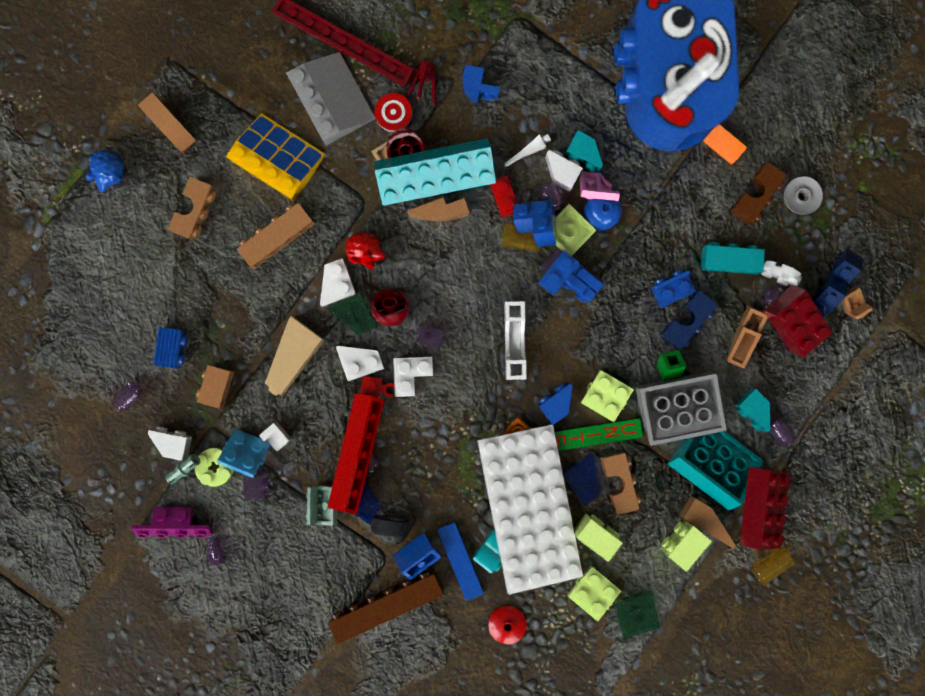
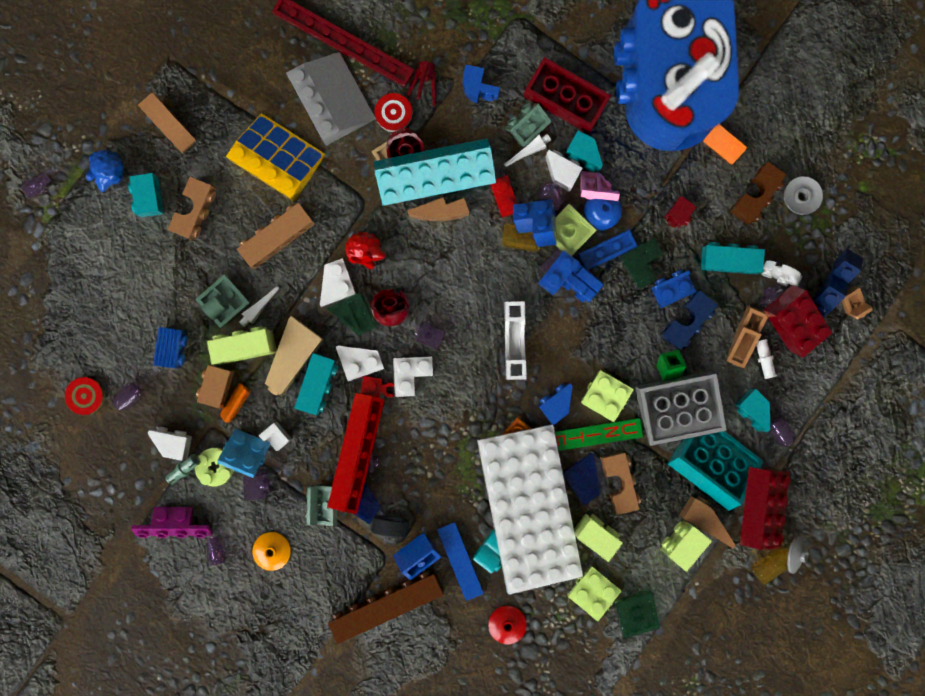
none -> clear purple cone [21,172,52,199]
none -> red tile [65,377,105,415]
none -> teal brick [128,173,164,217]
none -> sand green plate [195,274,251,328]
none -> yellowish green brick [207,326,277,364]
none -> orange slope [220,383,251,423]
none -> white piece [239,286,279,327]
none -> light orange dish [252,532,291,571]
none -> teal brick [294,353,338,416]
none -> sand green bracket [505,103,552,147]
none -> dark red brick [523,57,611,134]
none -> blue tile [577,229,638,270]
none -> clear green plate [620,238,663,290]
none -> dark red brick [664,196,696,228]
none -> white pin [756,339,777,379]
none -> light grey dish [787,535,808,574]

